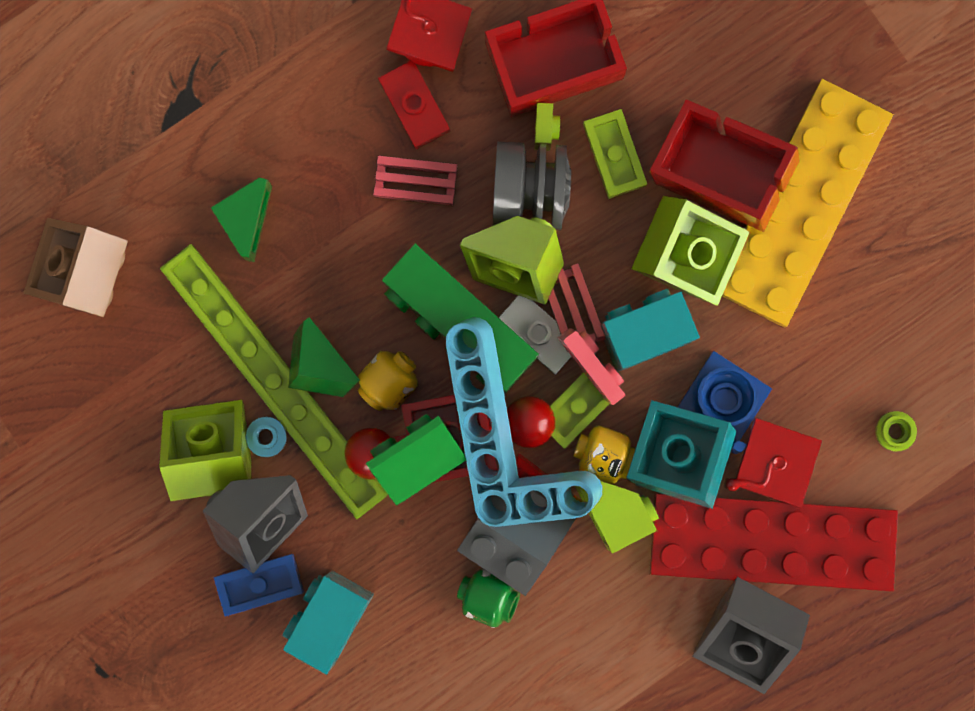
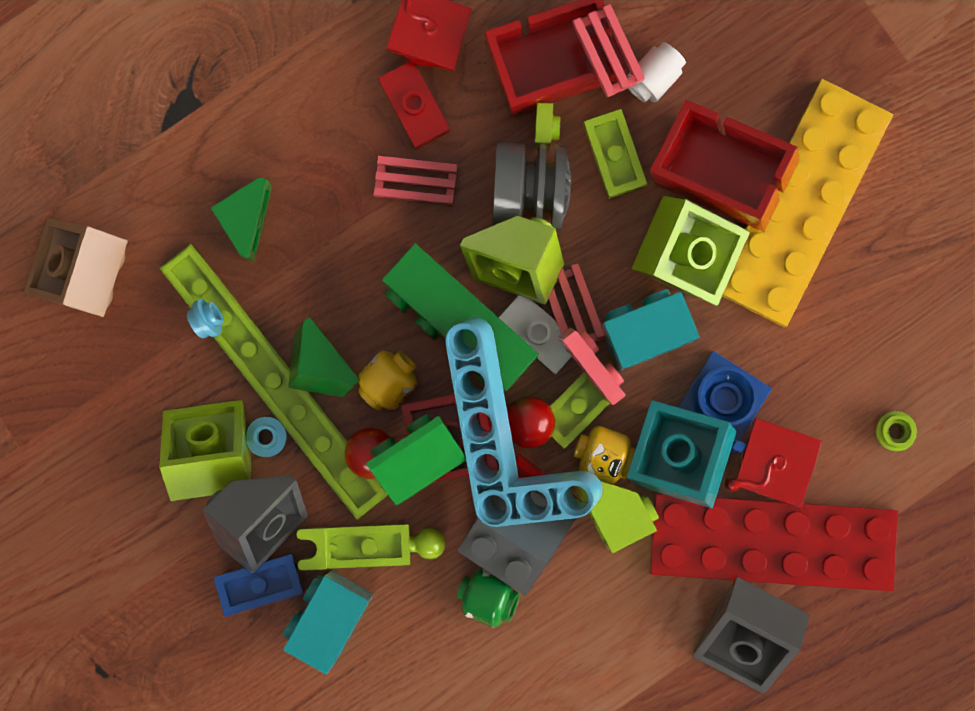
none -> medium azure plate [187,299,224,338]
none -> lime plate [296,524,446,570]
none -> coral tile [572,4,645,97]
none -> white brick [627,42,686,102]

